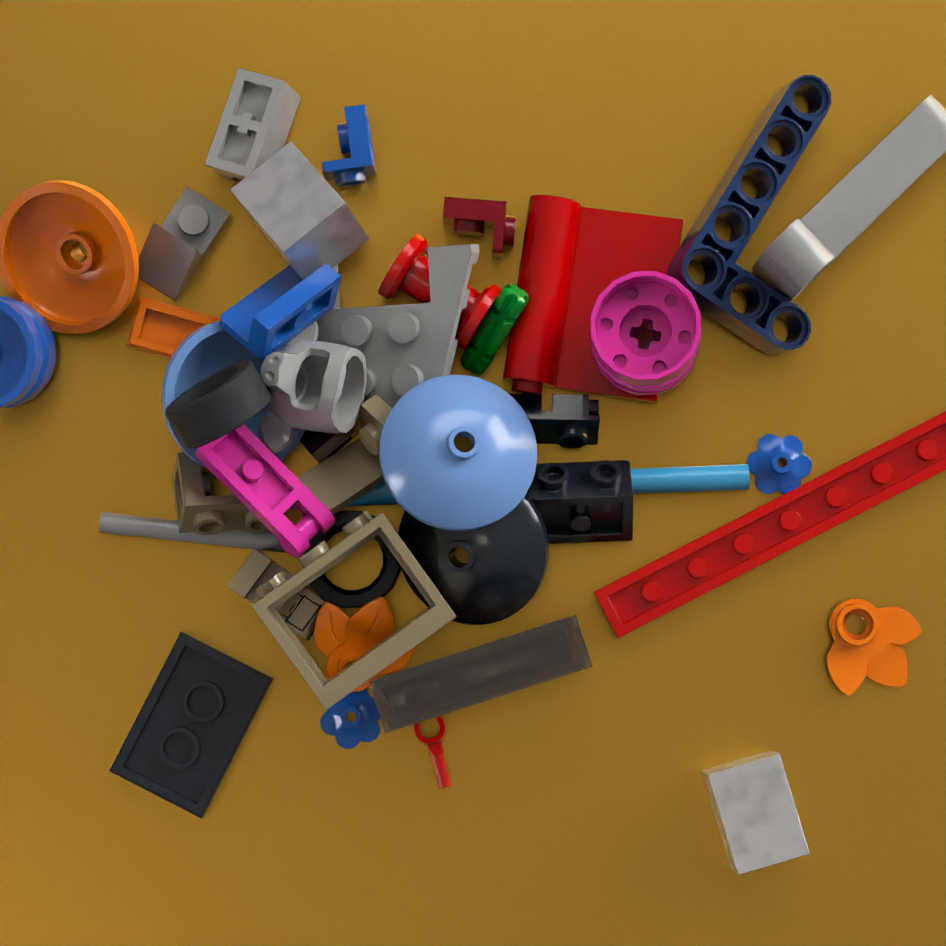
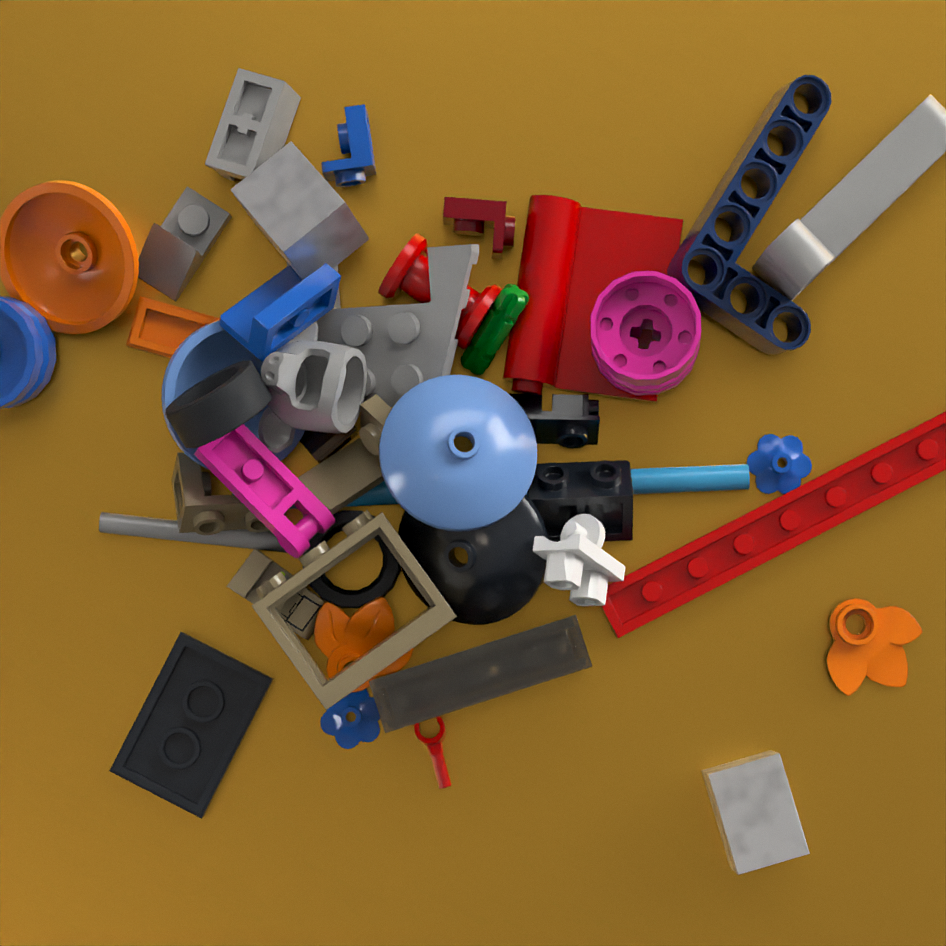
none -> white hips [533,514,626,607]

